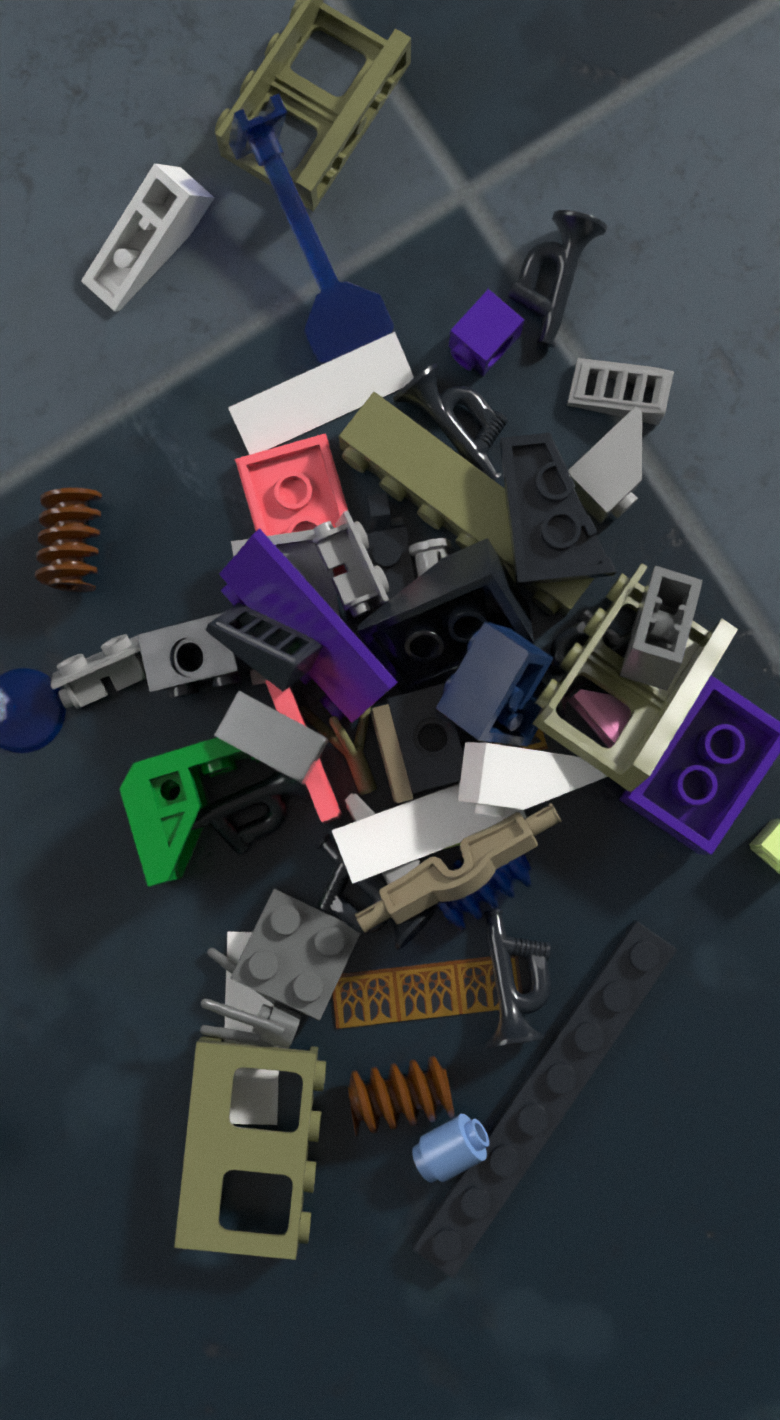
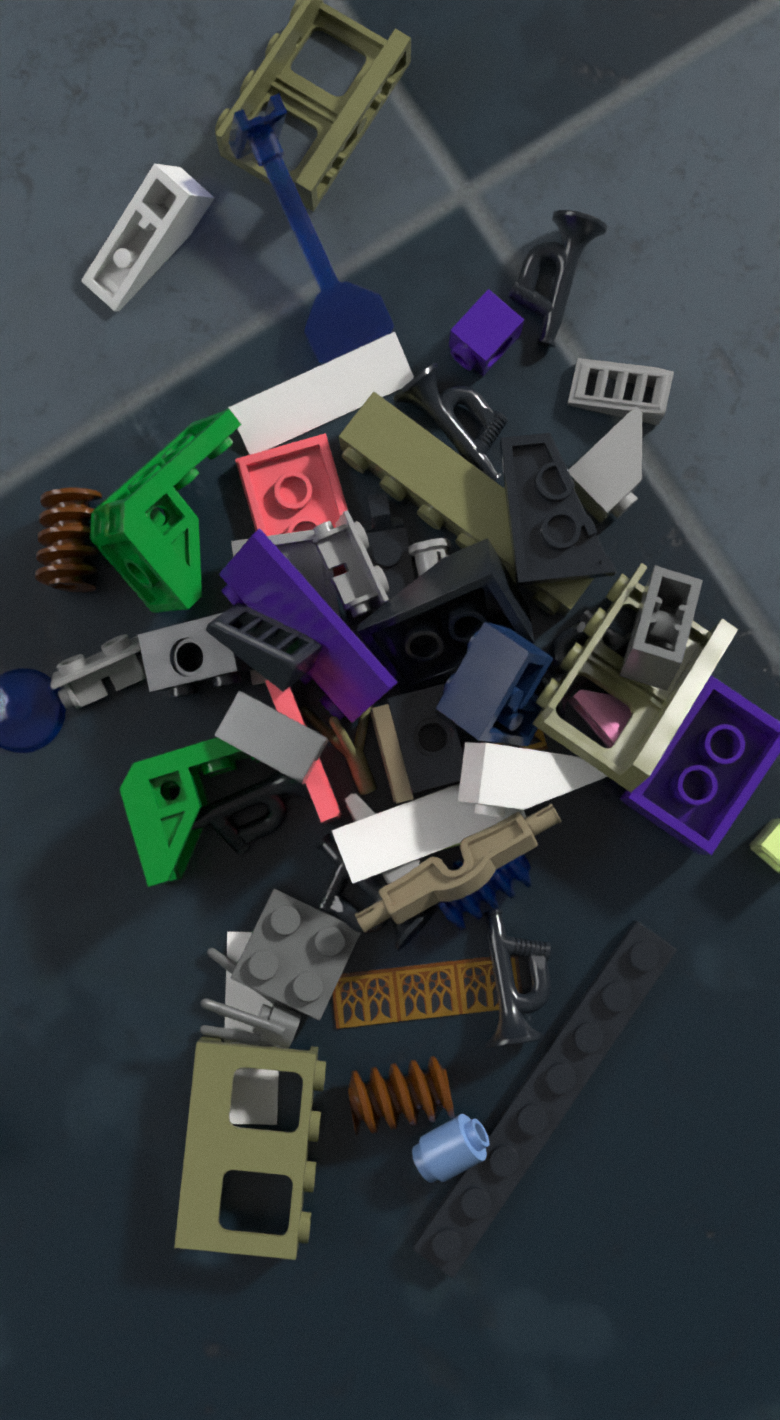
none -> green bracket [90,409,242,613]

